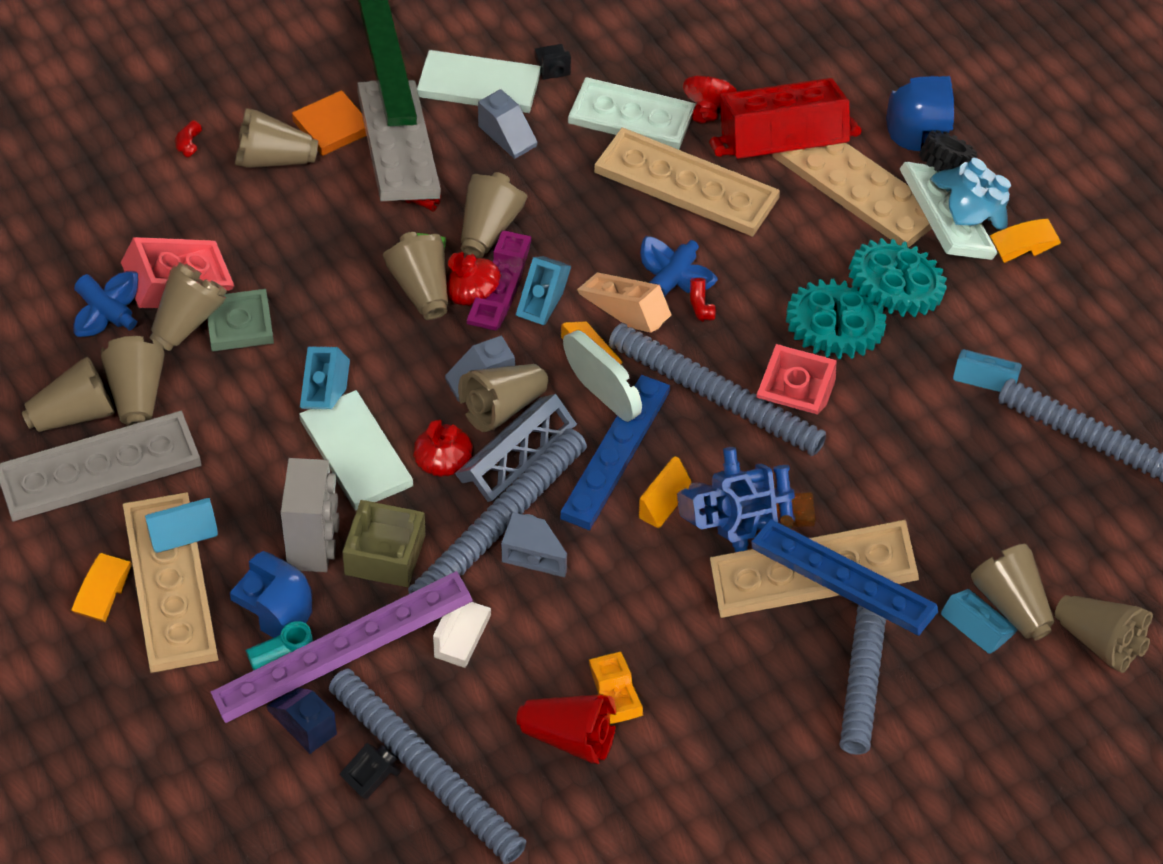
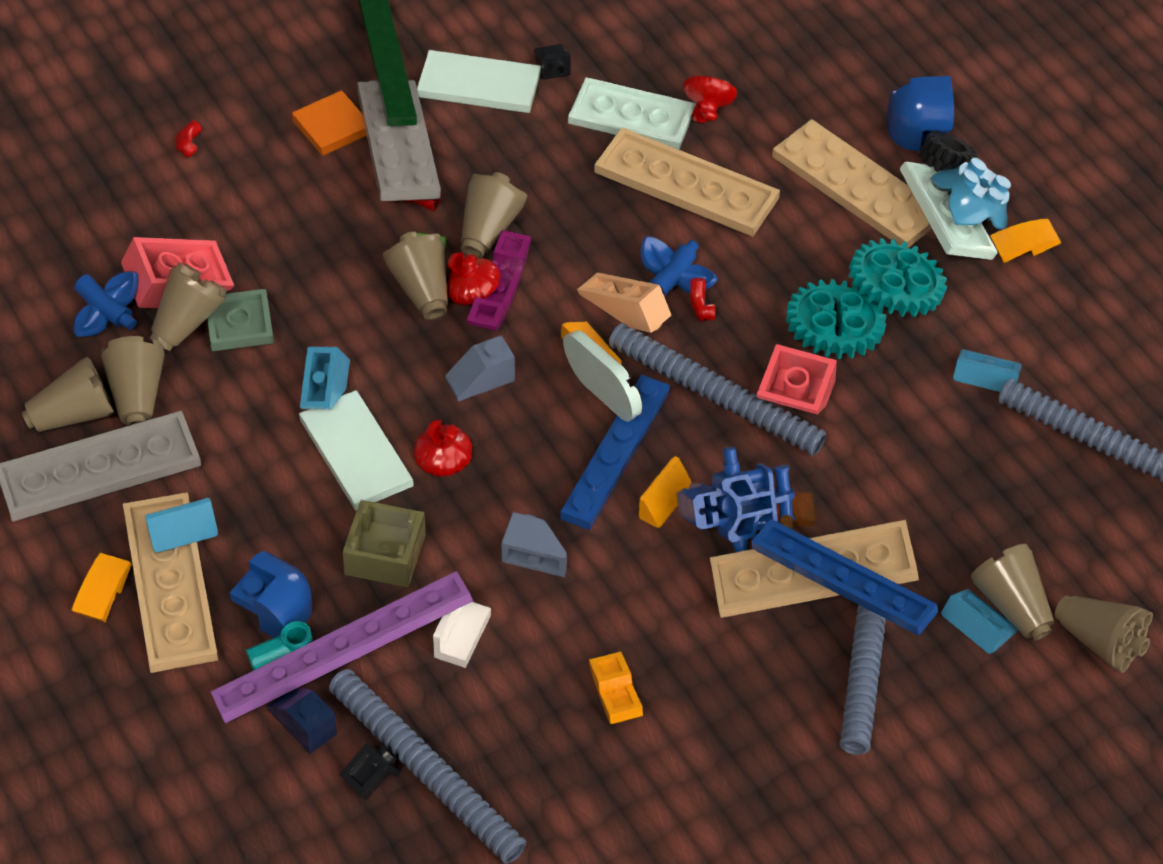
dark tan cone [235,108,318,168] -> none
light grey brick [281,458,339,572] -> none
sand blue piece [408,428,587,594] -> none
sand blue fence [455,394,577,502] -> none
dark tan cone [458,364,548,432] -> none
sand blue slope [478,89,537,159] -> none
dark azure slope [516,256,571,325] -> none
red cone [516,694,616,764] -> none
red container [709,78,862,159] -> none

